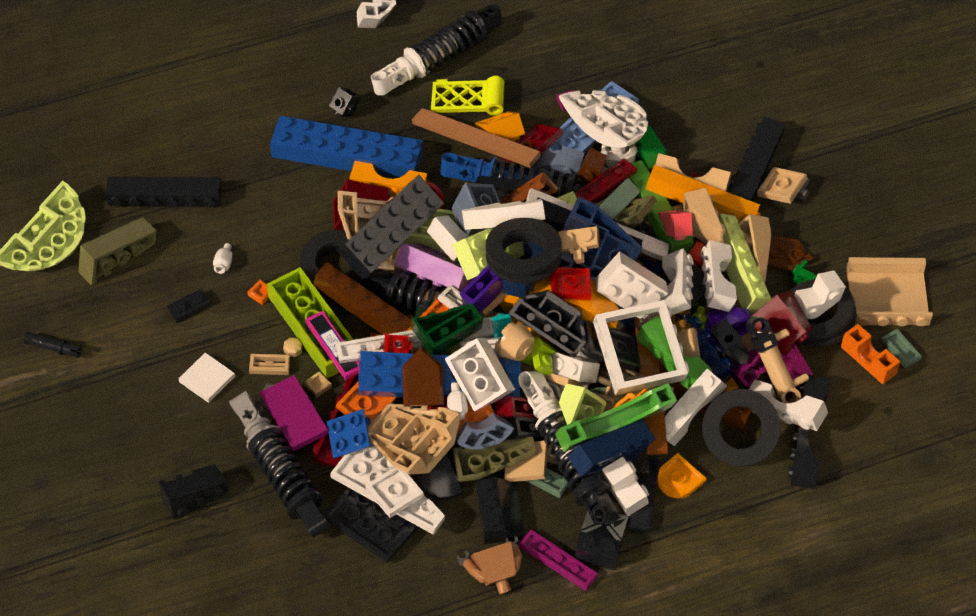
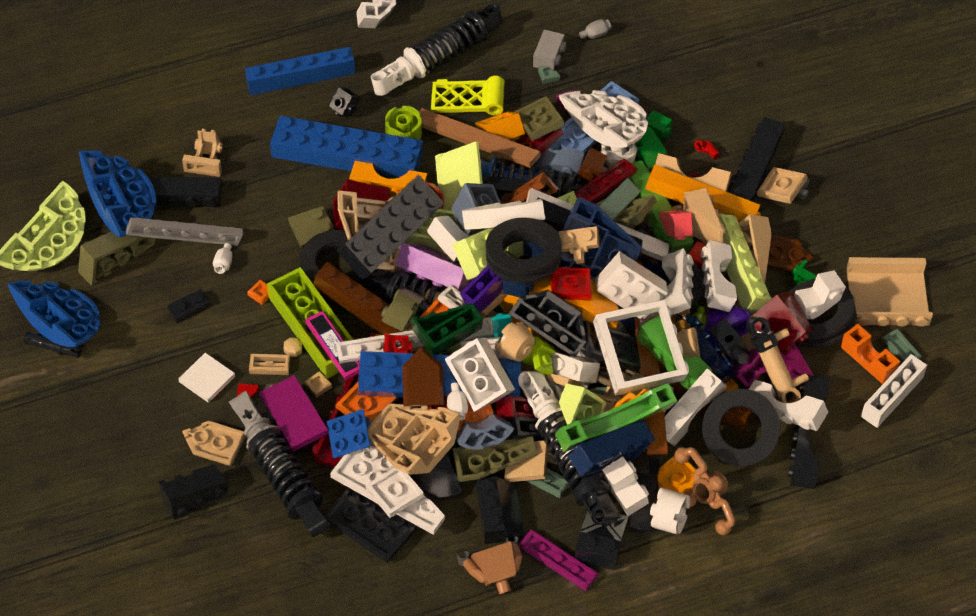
none -> blue brick [8,280,100,347]
none -> blue brick [79,150,156,238]
none -> light grey plate [126,217,243,246]
none -> tan tile [182,129,223,177]
none -> tan tile [182,421,245,466]
none -> red tile [236,383,259,398]
none -> blue brick [245,47,355,95]
none -> olive plate [288,206,335,249]
none -> olive brick [381,288,426,332]
none -> lime brick [385,106,422,140]
none -> yellowish green piece [435,141,483,211]
none -> olive plate [515,96,565,141]
none -> light grey brick [533,30,566,71]
none -> sand green tile [538,66,560,84]
none -> light grey plant [579,19,611,39]
none -> green brick [646,110,672,142]
none -> white brick [650,488,690,534]
none -> medium nougat wheel [674,447,736,535]
none -> red arm [694,140,721,160]
none -> white brick [861,354,927,428]

